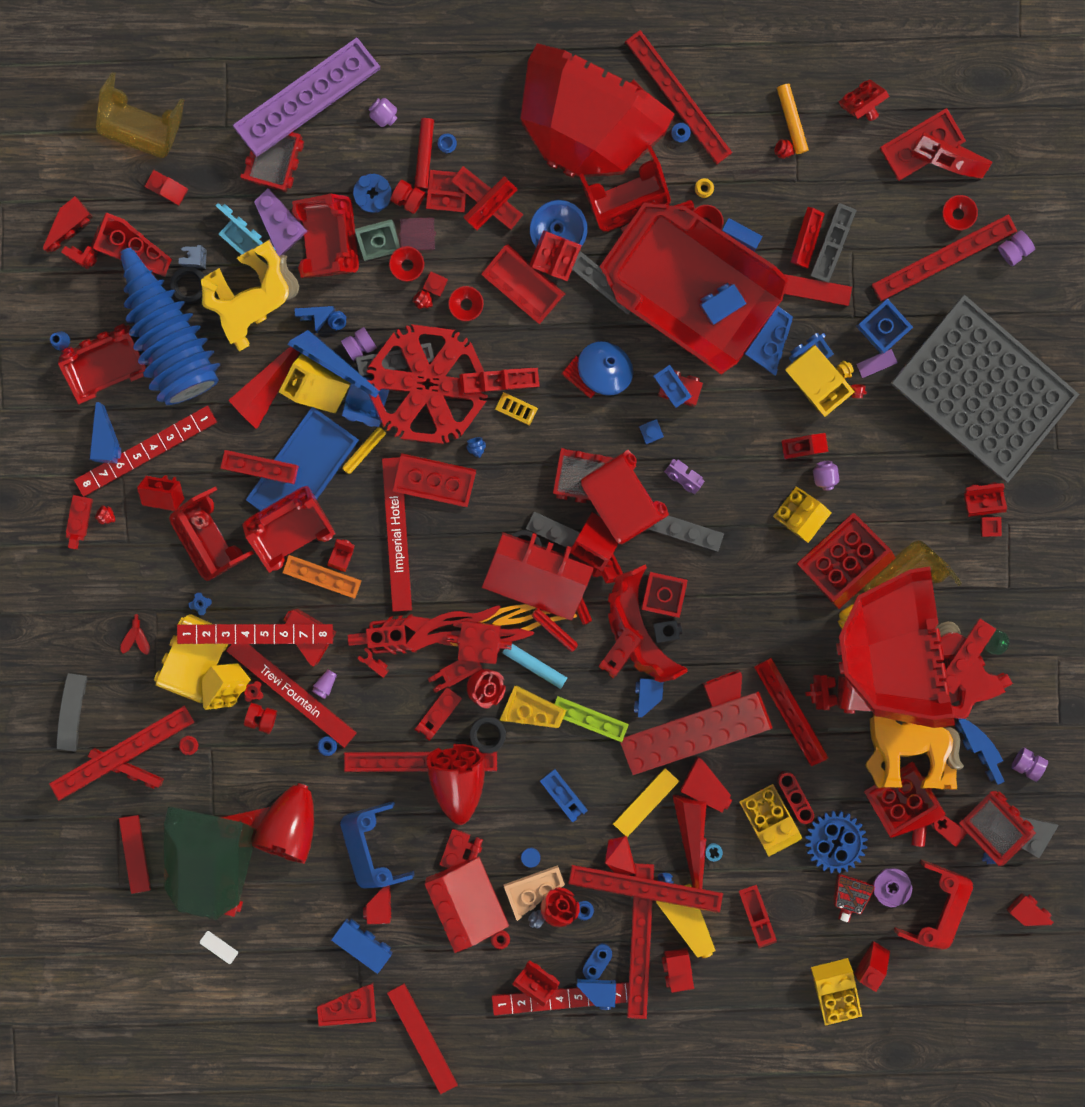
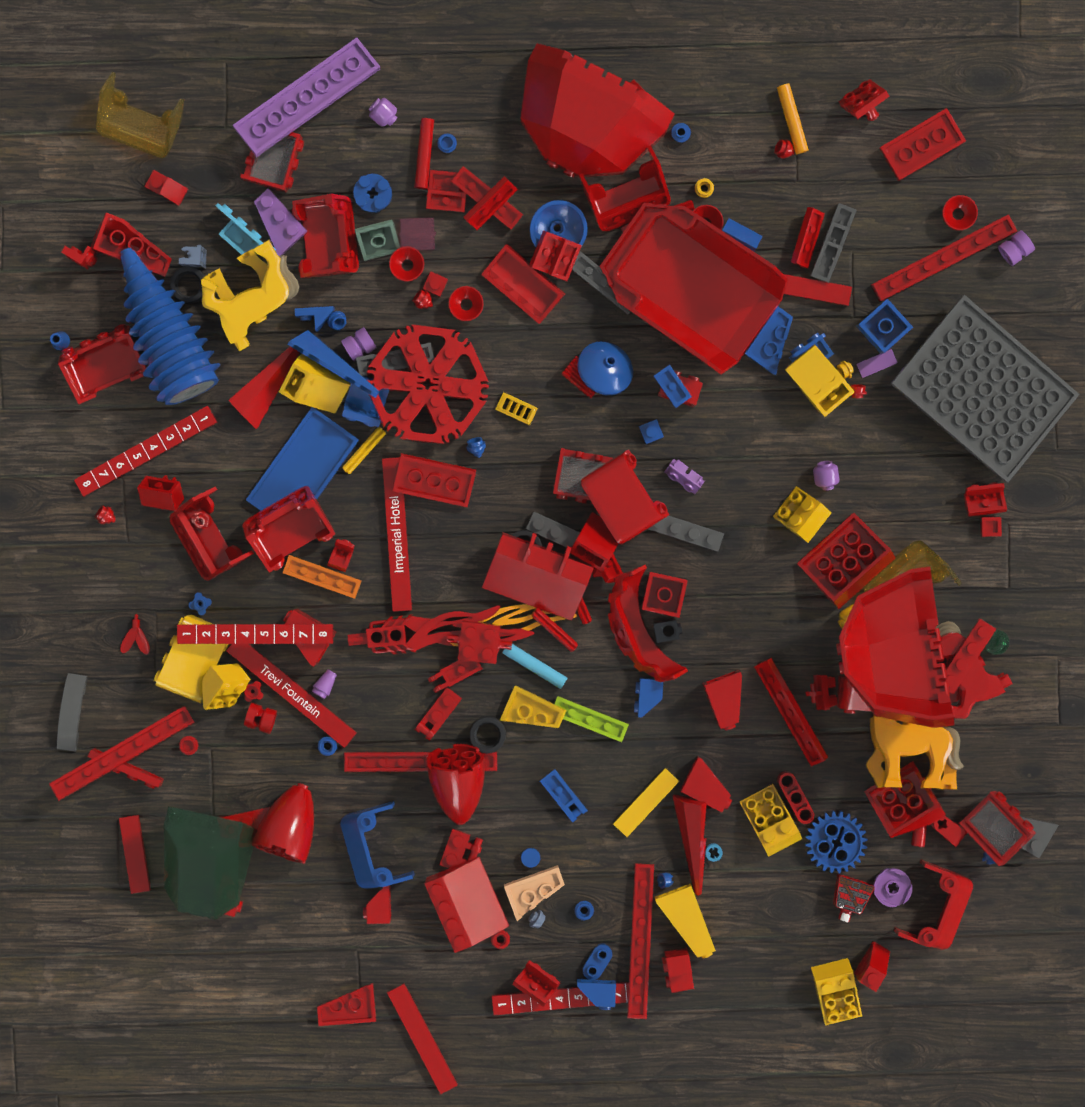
red slope [43,196,93,253] -> none
red hinge [66,495,93,549] -> none
blue slope [90,402,121,464] -> none
white sticker [200,931,238,964] -> none
red plate [220,450,299,485] -> none
blue brick [331,919,392,974] -> none
red plate [358,648,389,678] -> none
red wheel [390,180,426,214] -> none
red slope [459,368,540,394] -> none
red cylinder [467,669,506,708] -> none
red cylinder [541,887,580,927] -> none
red tile [568,865,723,913] -> none
red plate [598,626,644,679] -> none
red slope [605,836,637,875] -> none
red plate [620,691,773,775] -> none
red tile [625,30,733,165] -> none
blue brick [699,283,747,325] -> none
red slope [739,885,777,948] -> none
red slope [781,433,829,459] -> none
red slope [914,132,992,178] -> none
blue slope [955,718,1005,785] -> none
red slope [1006,893,1054,926] -> none
medium lavender wheel [1012,747,1048,782] -> none

